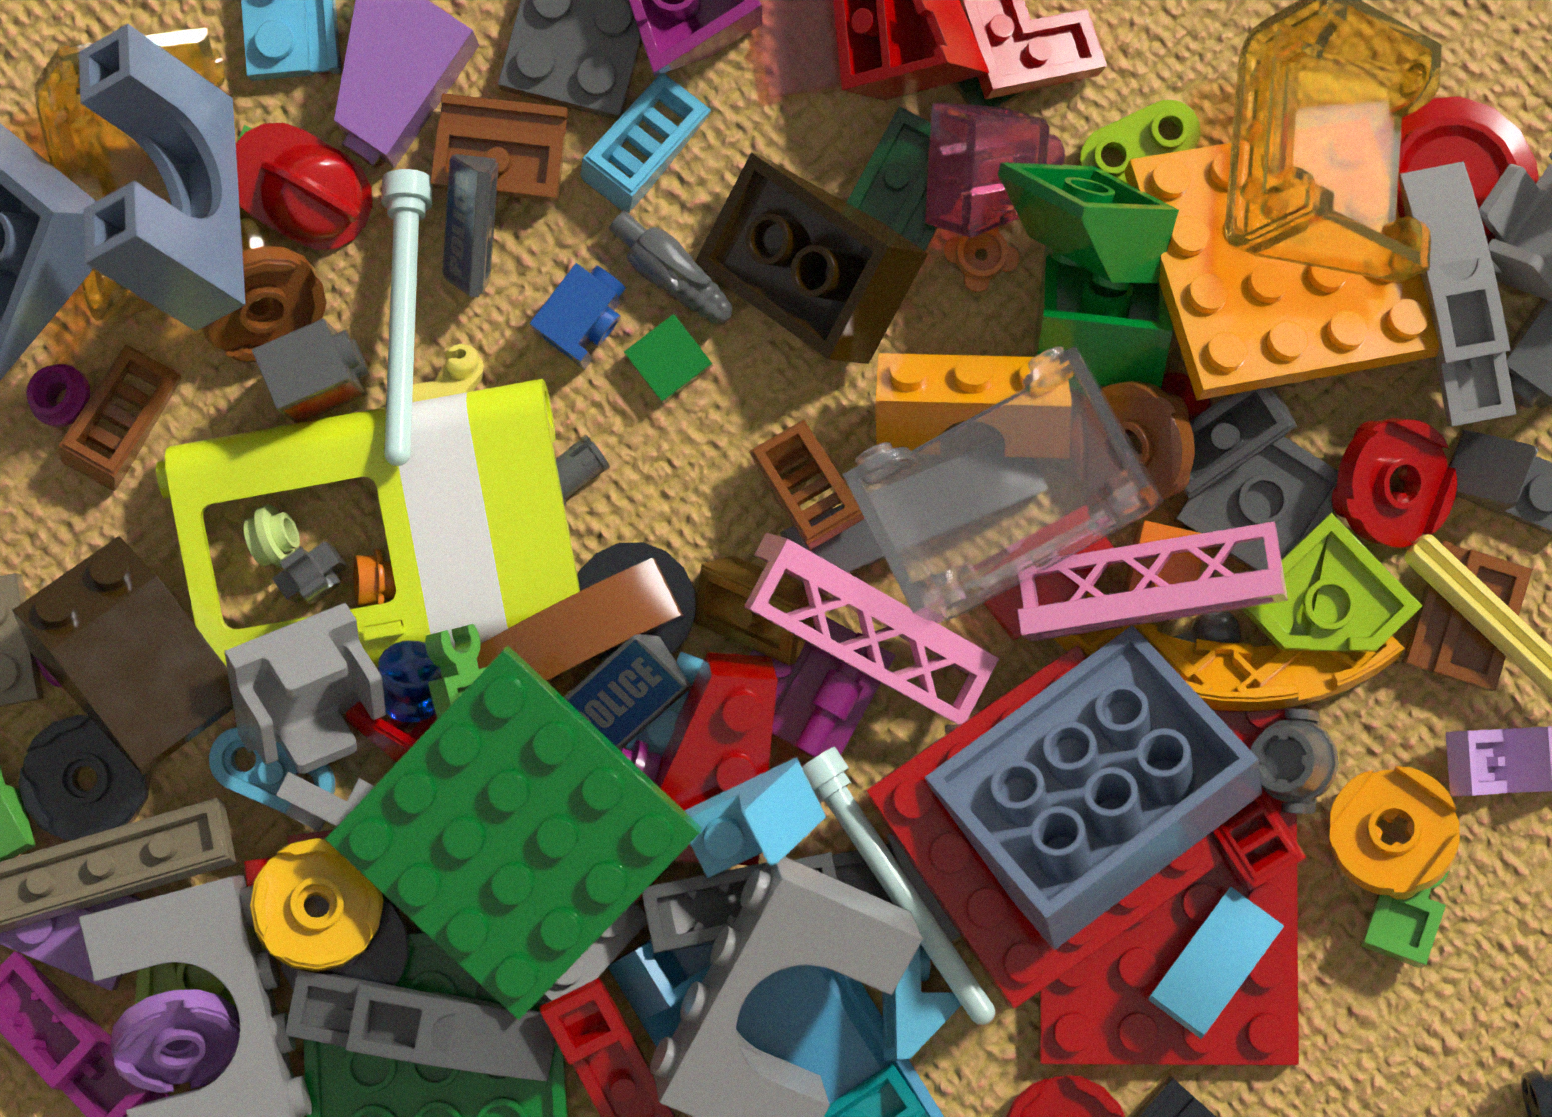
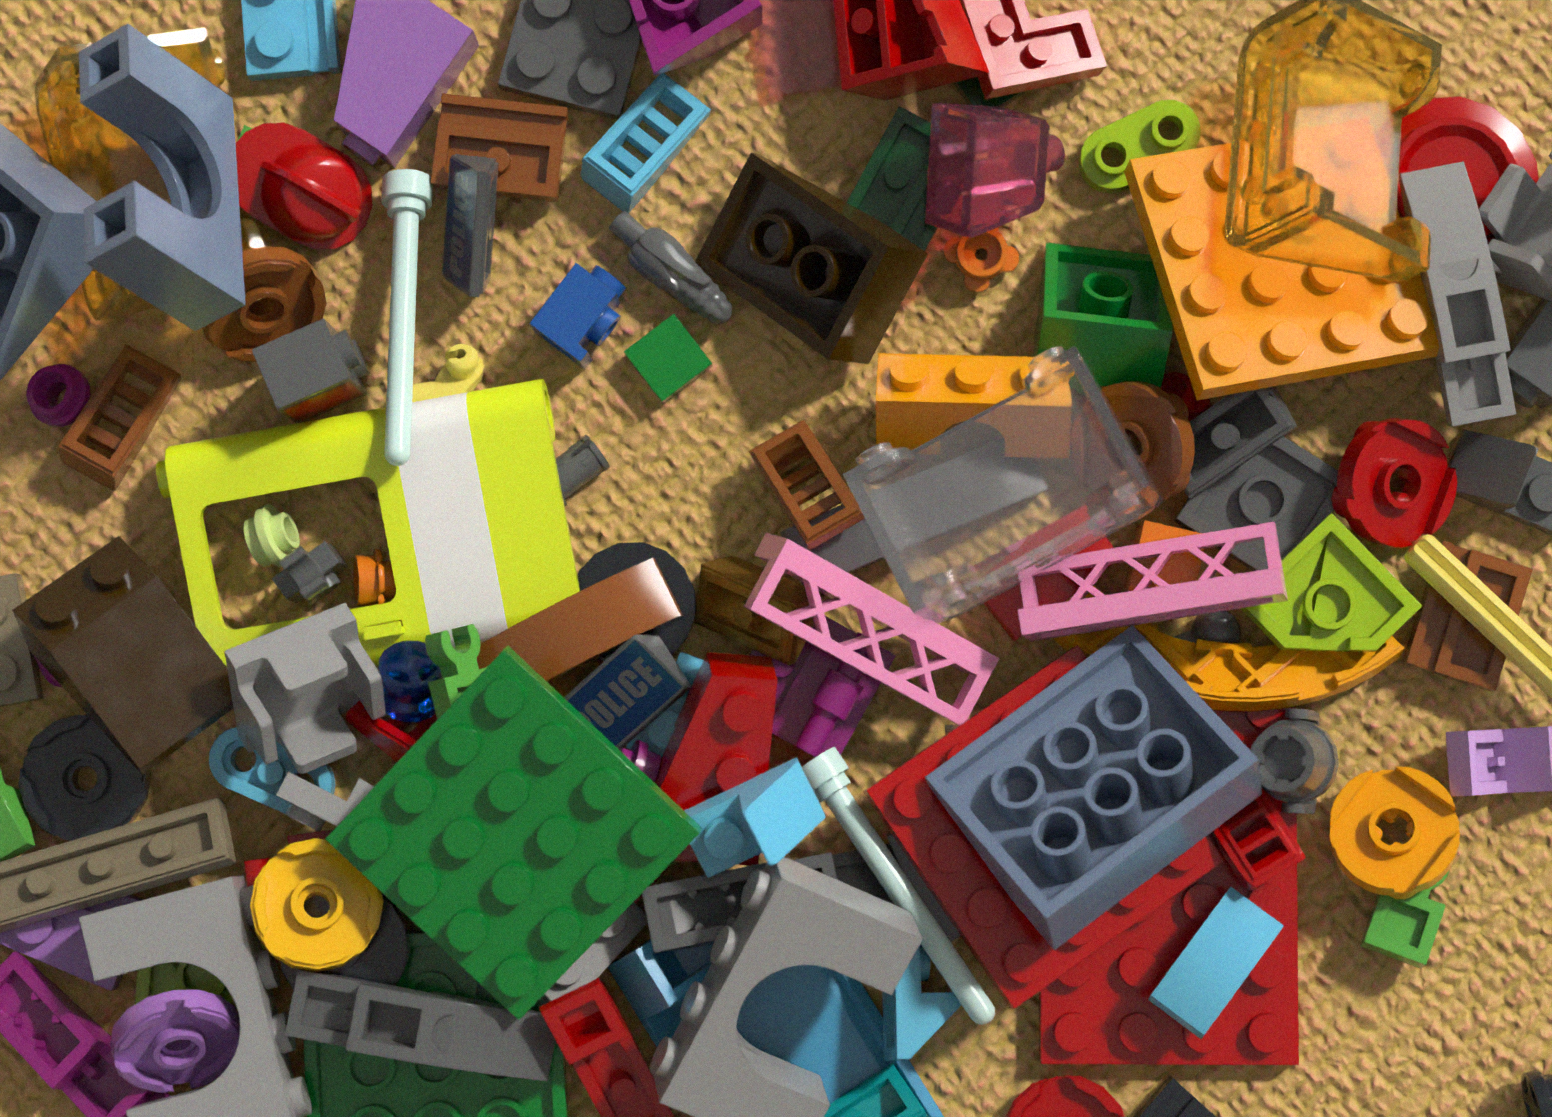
green slope [998,162,1179,290] -> none

